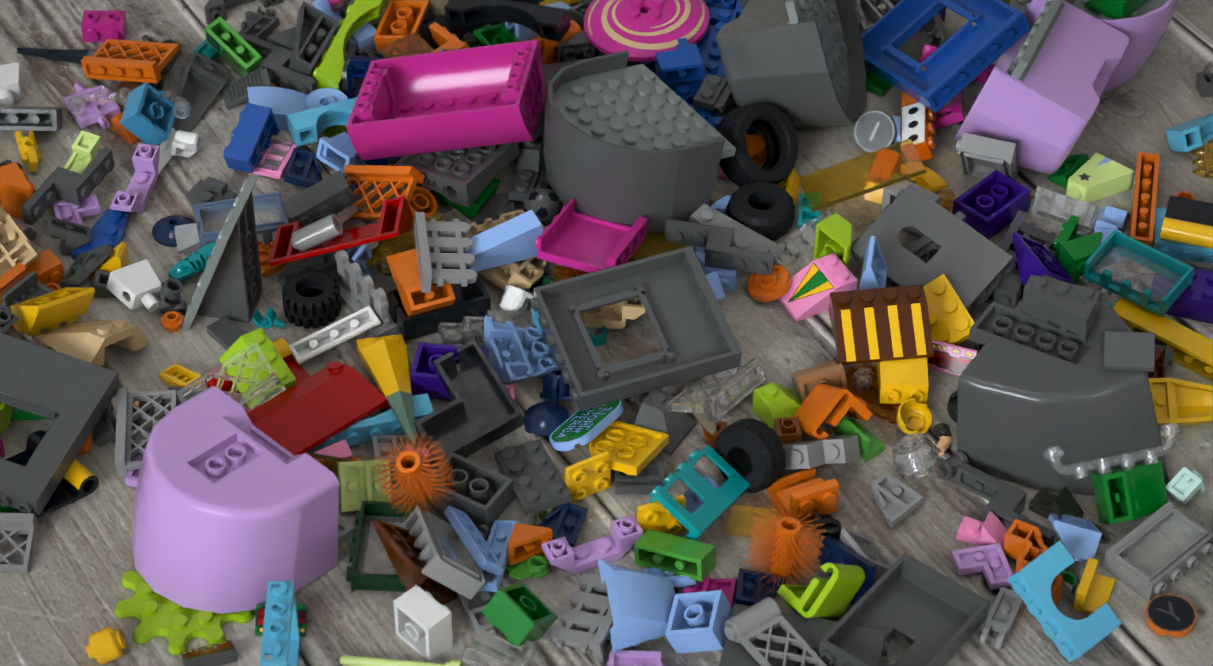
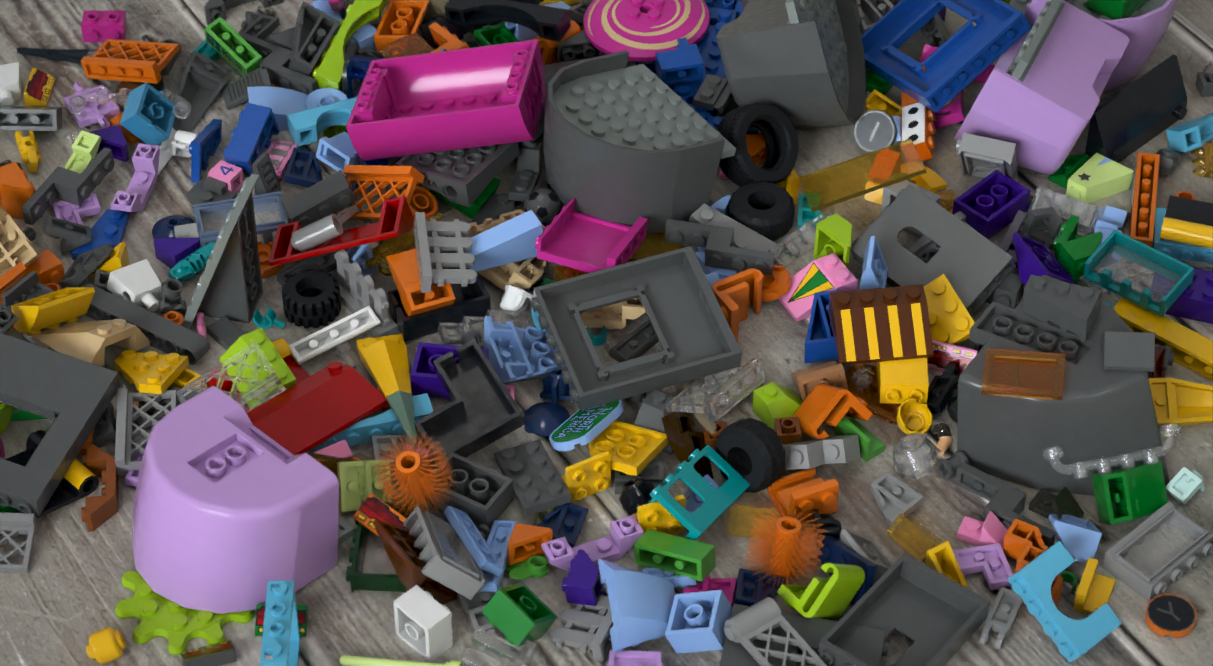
none -> slope [24,68,55,107]
none -> dark orange slope [81,443,119,532]
none -> dark grey beam [83,283,211,365]
none -> dark purple slope [89,125,129,162]
none -> yellow plate [114,350,189,394]
none -> dark purple slope [154,238,201,269]
none -> blue wing [189,119,222,183]
none -> bright pink piece [195,312,207,339]
none -> bright pink brick [208,160,244,193]
none -> dark grey slope [252,152,281,195]
none -> slope [352,494,407,536]
none -> dark purple slope [562,549,603,606]
none -> dark grey tile [609,320,659,362]
none -> black piece [619,478,655,516]
none -> dark brown slope [662,412,714,479]
none -> orange piece [712,268,763,342]
none -> blue wedge [805,290,838,363]
none -> yellow slope [865,89,901,117]
none -> clear yellow panel [886,513,943,563]
none -> yellow slope [925,541,968,587]
none -> black hinge [927,364,960,414]
none -> clear orange piece [981,348,1066,400]
none -> dark grey bracket [1024,207,1063,238]
none -> black slope [1085,54,1188,163]
none -> dark grey plate [1156,148,1183,175]

